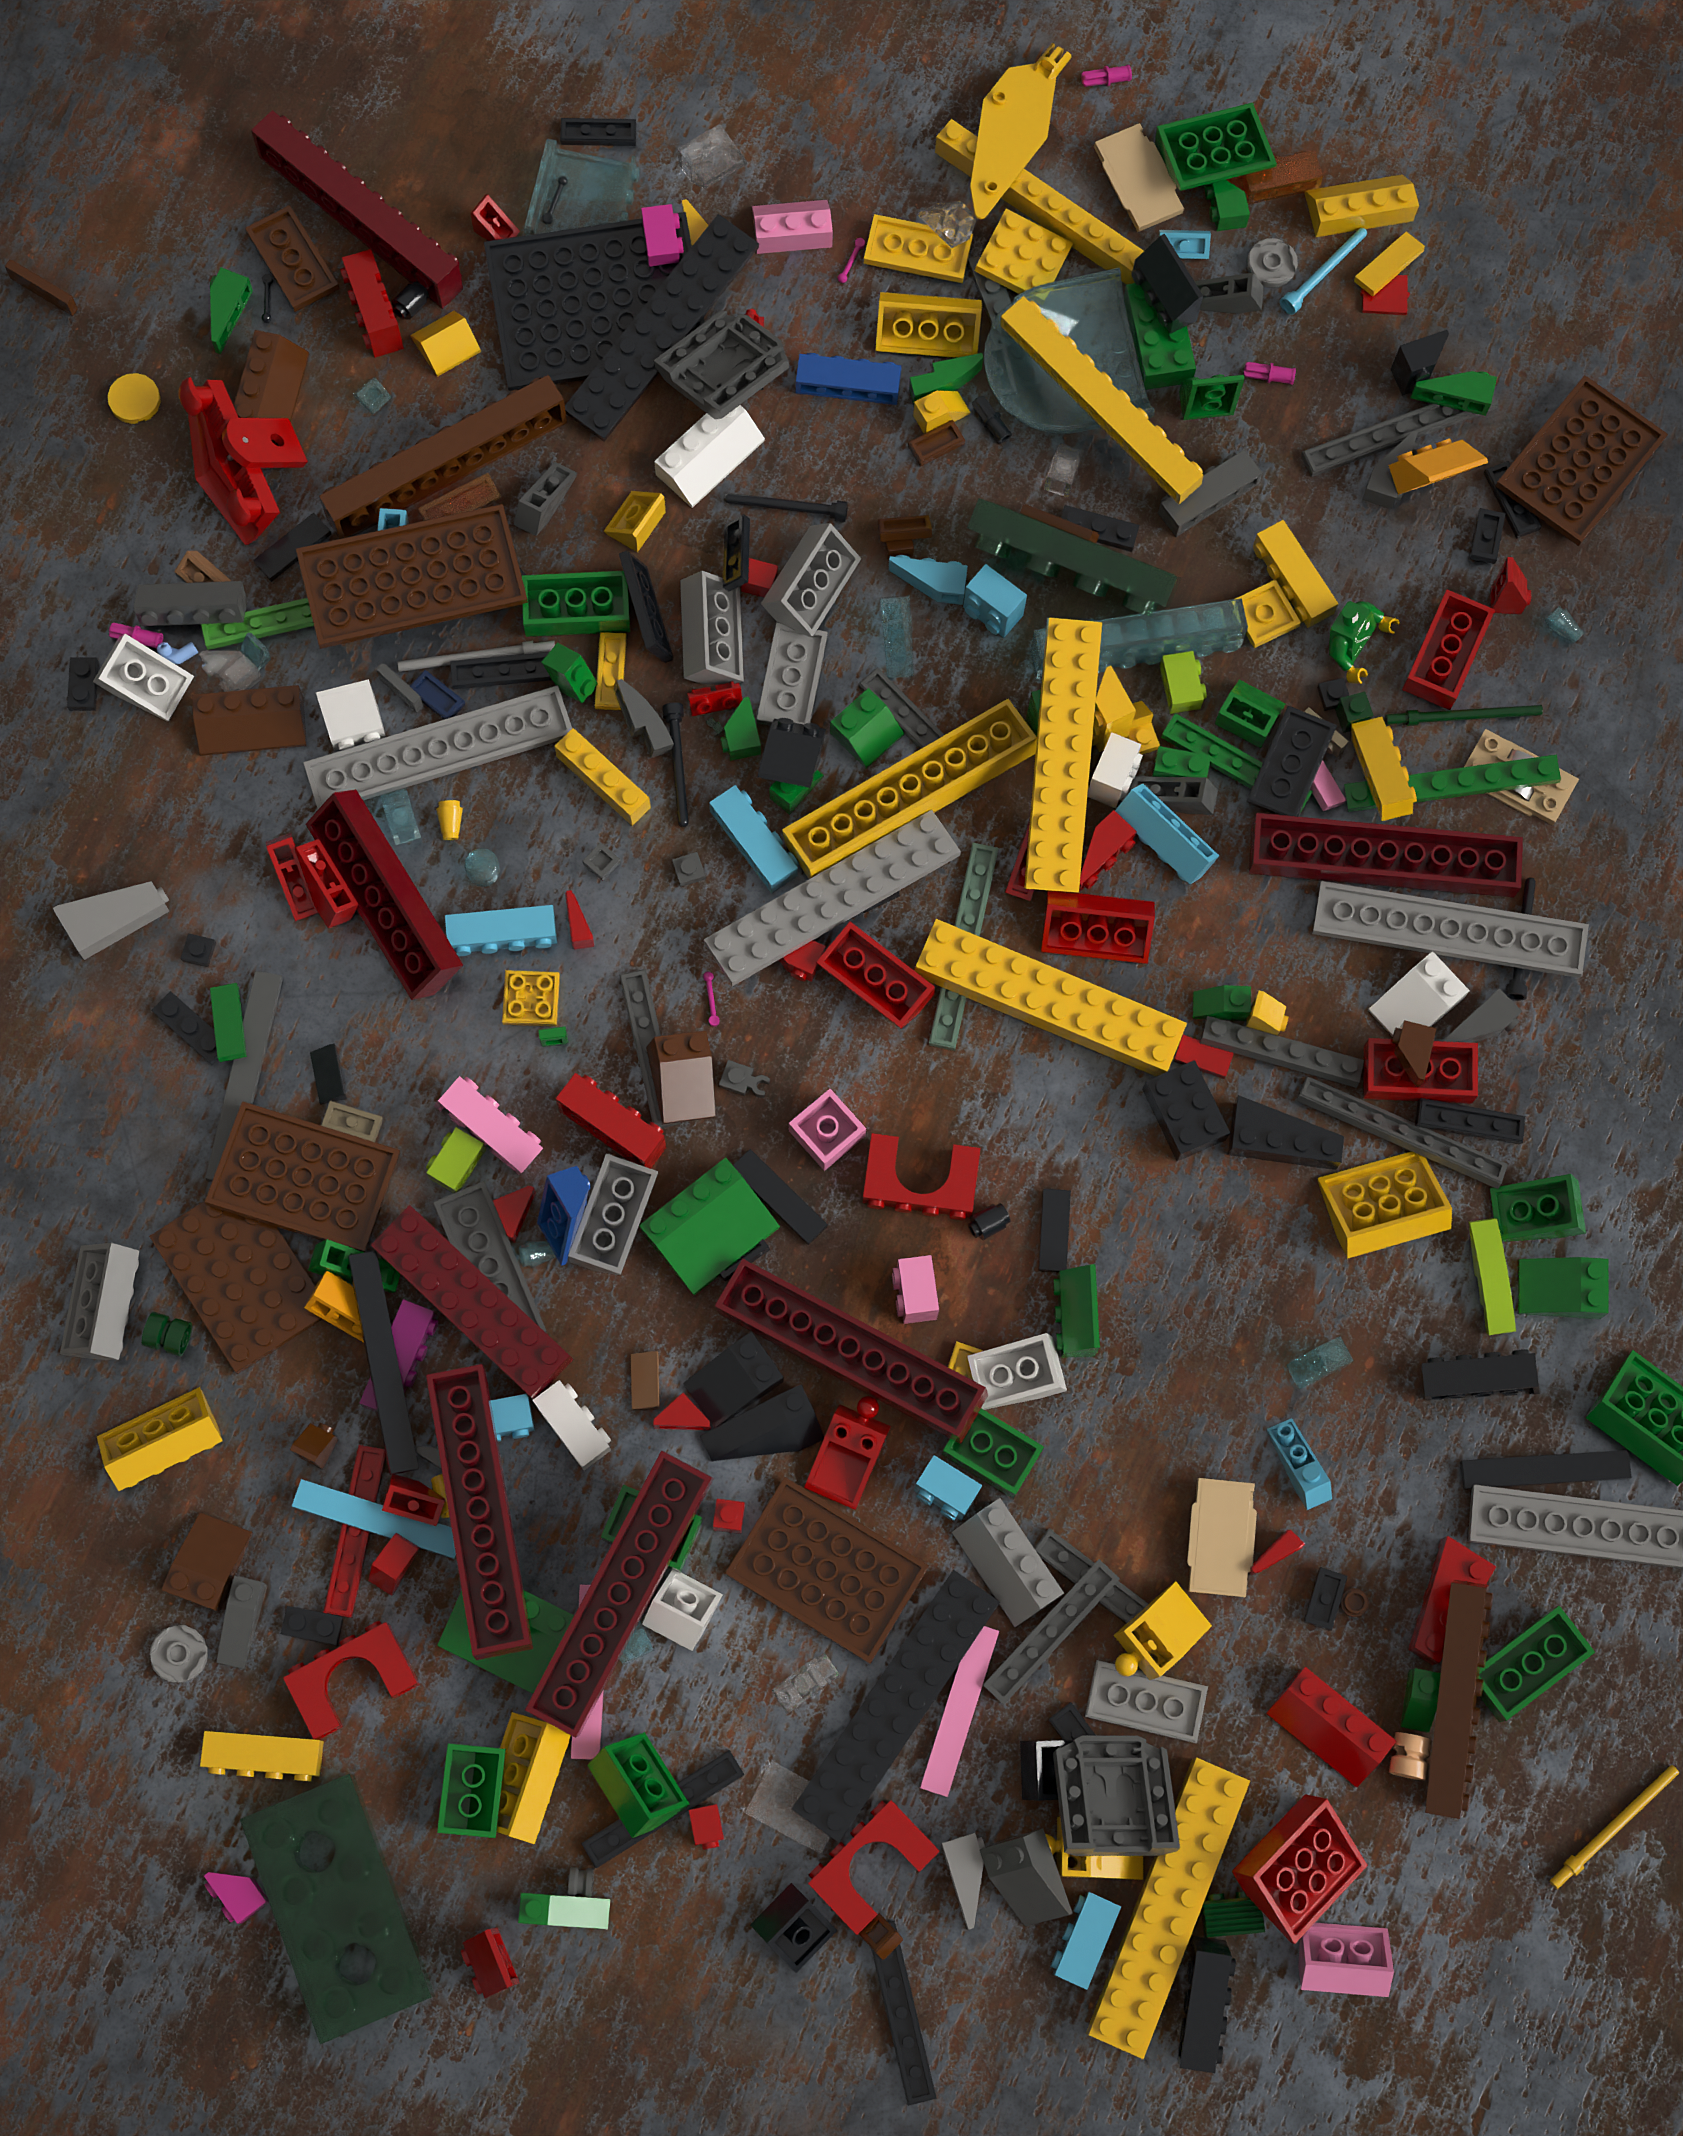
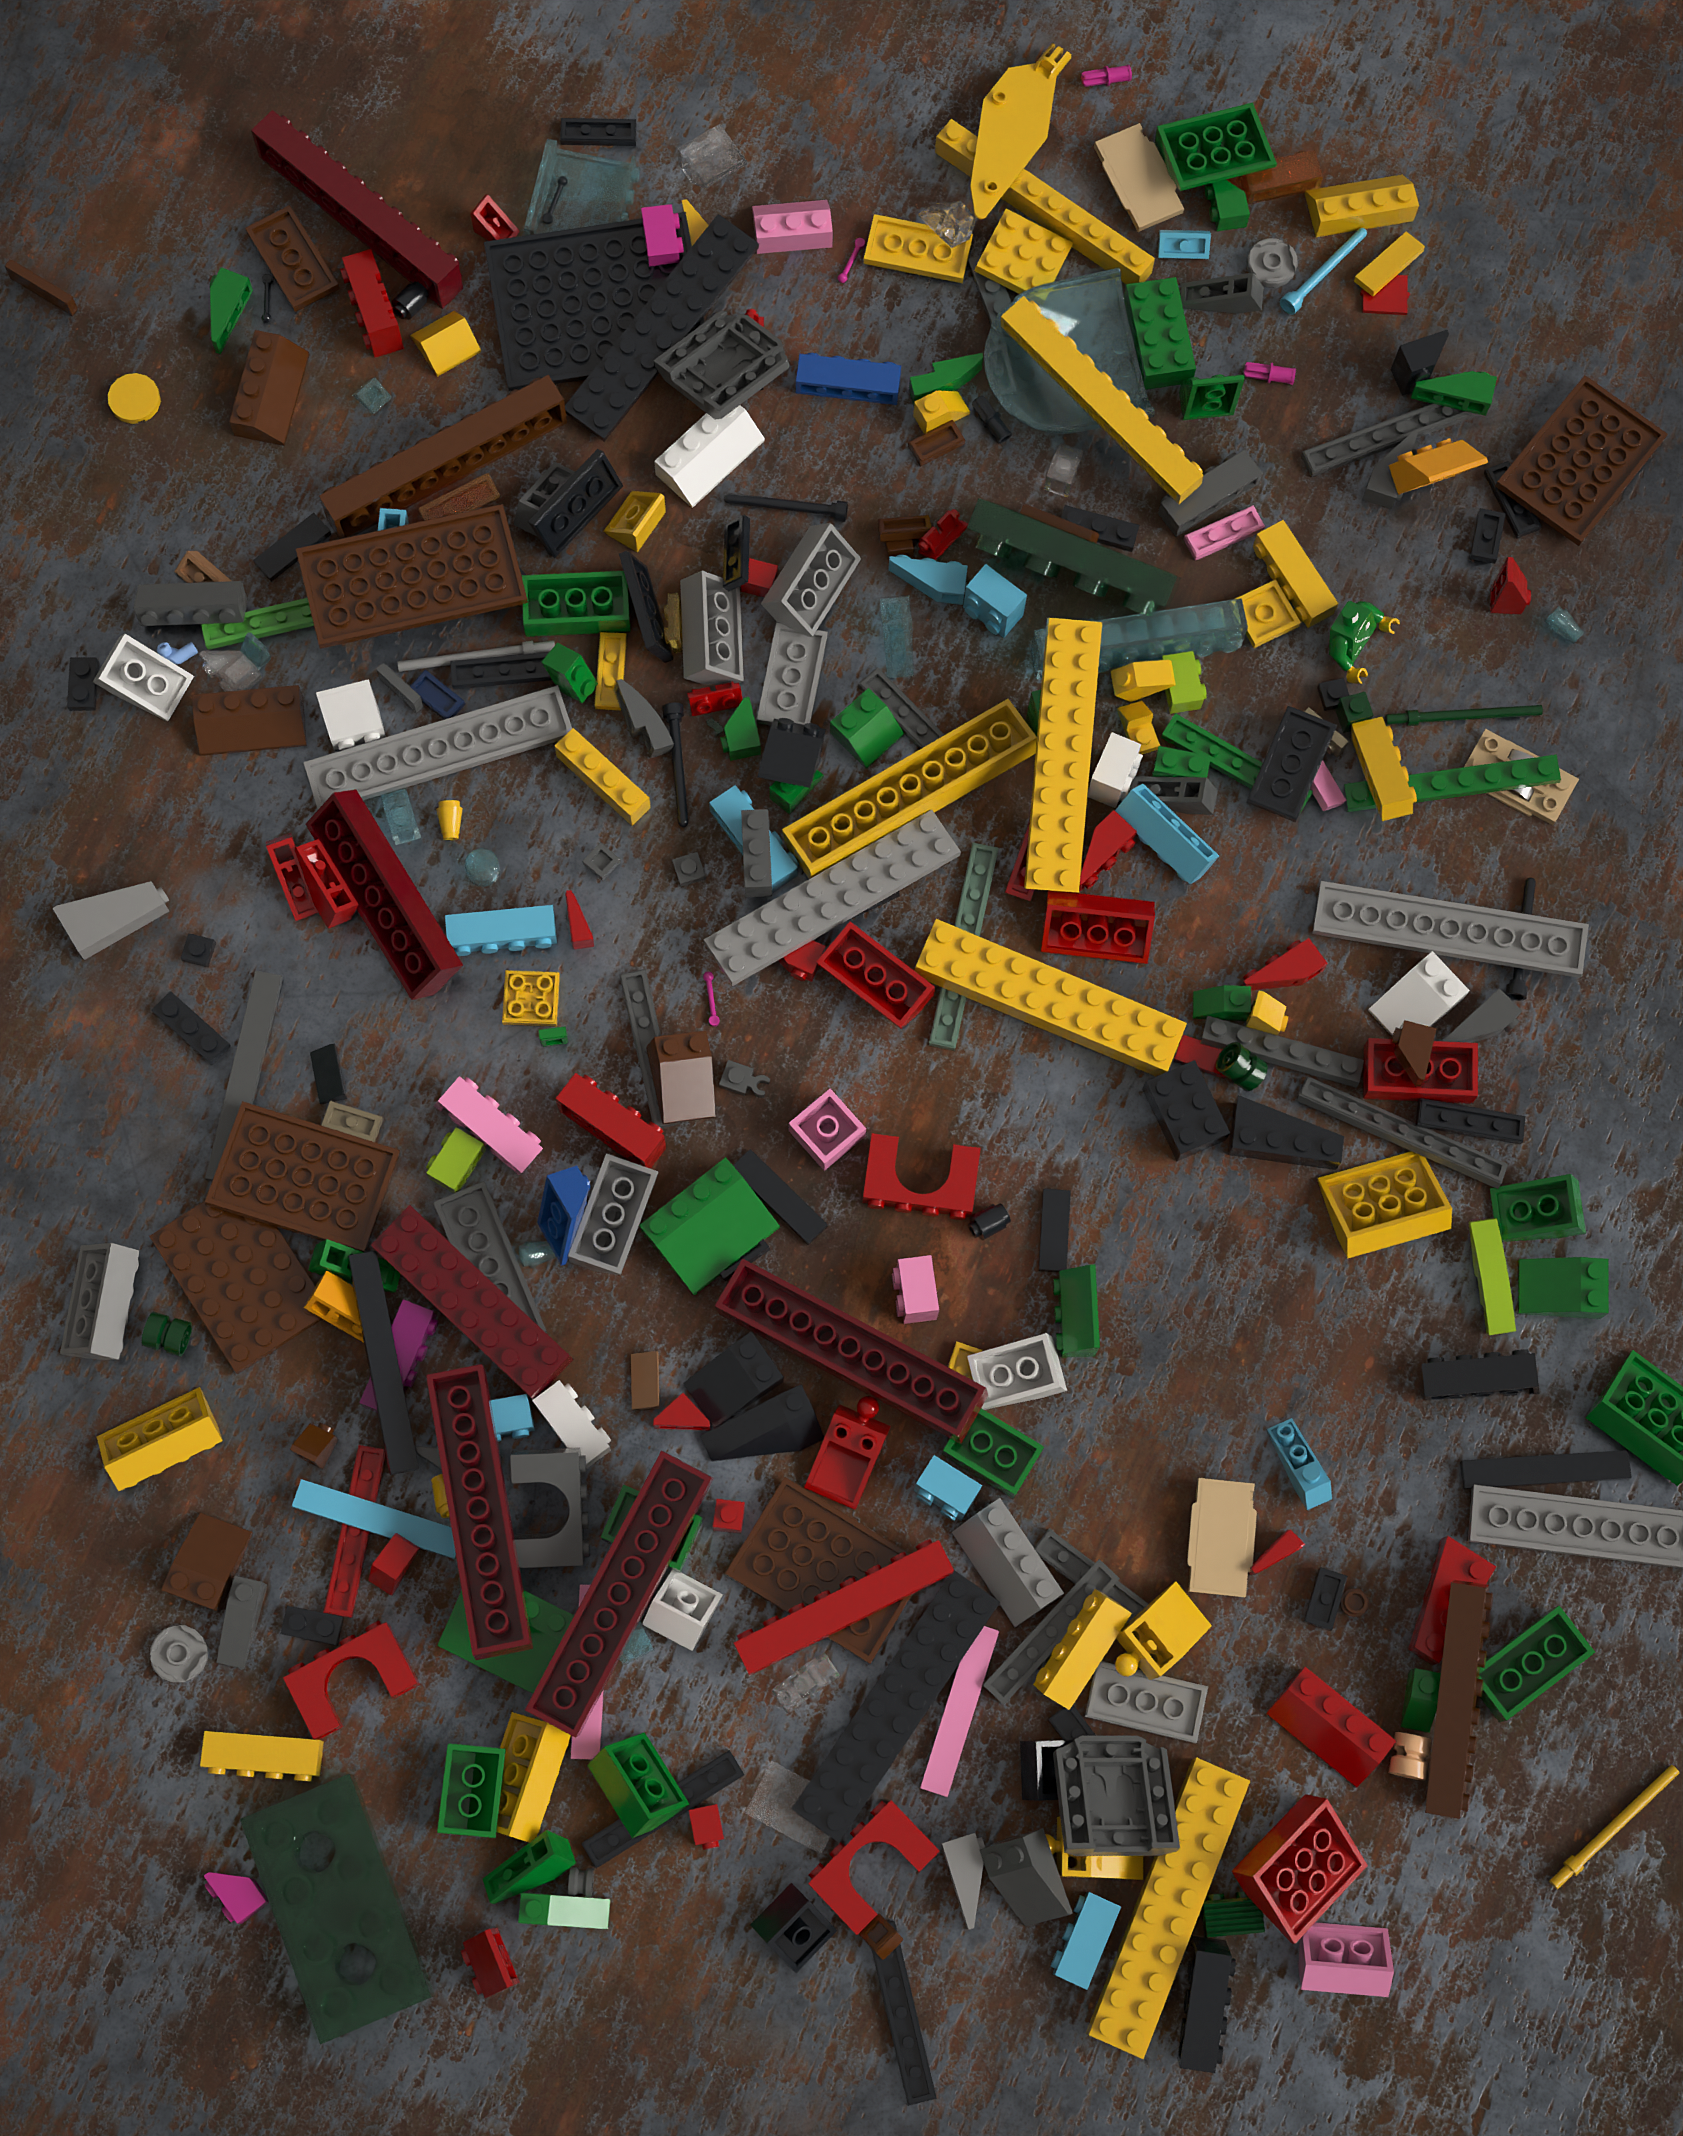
dark pink axle [109,623,163,649] -> none
red piece [178,377,308,545] -> none
green tile [210,983,247,1062] -> none
red slope [382,1474,445,1526] -> none
red slope [493,1186,536,1243] -> none
yellow slope [875,292,982,358] -> none
yellow slope [1092,665,1136,752] -> none
black slope [1131,234,1203,334] -> none
green slope [1215,679,1286,748] -> none
dark red brick [1249,813,1523,898] -> none
clear light blue slope [1286,1336,1354,1390] -> none
red brick [1402,589,1495,710] -> none
none -> green slope [483,1830,576,1904]
none -> dark grey arch [510,1448,590,1568]
none -> black tile [528,449,623,558]
none -> clear yellow plate [664,593,683,653]
none -> red brick [734,1539,954,1676]
none -> dark grey brick [741,809,772,897]
none -> red hinge [918,509,969,560]
none -> yellow brick [1033,1589,1132,1710]
none -> yellow slope [1111,660,1176,702]
none -> bright pink tile [1184,505,1265,561]
none -> dark green wheel [1215,1042,1268,1091]
none -> red slope [1241,938,1328,991]

